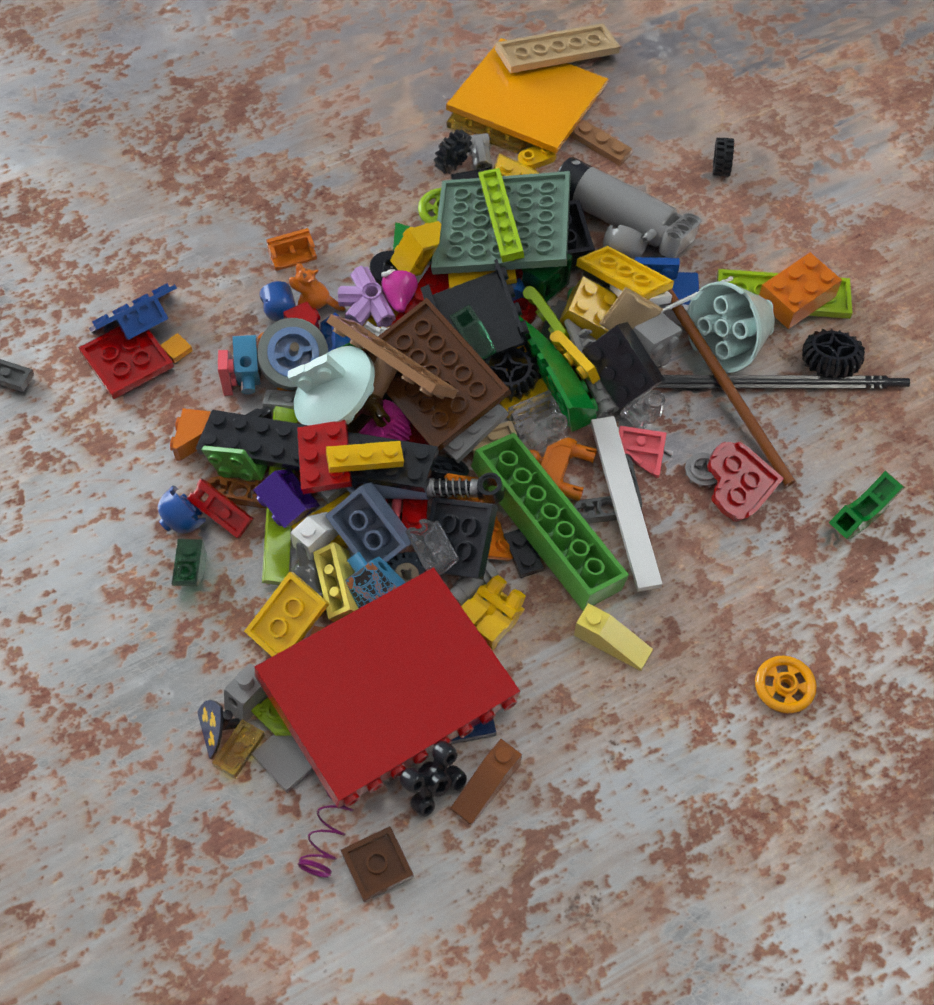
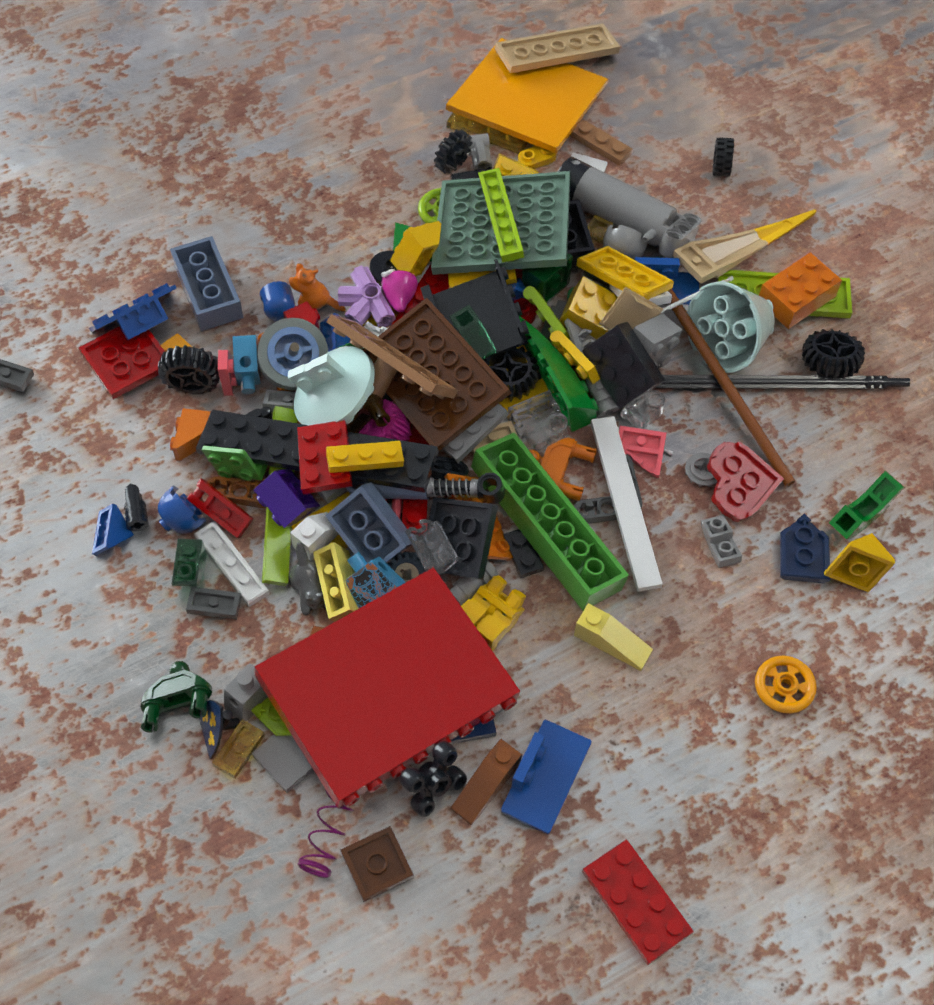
yellow plate [244,572,329,656] -> none
orange hinge [266,228,317,271] -> none
none -> blue slope [92,503,134,556]
none -> black hinge [124,483,149,531]
none -> dark green connector [140,661,212,733]
none -> black gear [158,345,220,394]
none -> sand blue brick [170,236,244,331]
none -> dark grey plate [186,587,242,620]
none -> white tile [194,521,270,607]
none -> blue bracket [501,720,592,834]
none -> white sticker [571,152,608,172]
none -> red plate [582,839,694,965]
none -> clear yellow plate [588,215,614,244]
none -> tan plate [673,209,816,284]
none -> light grey slope [701,515,742,568]
none -> dark blue tile [780,514,830,584]
none -> yellow slope [824,533,895,592]

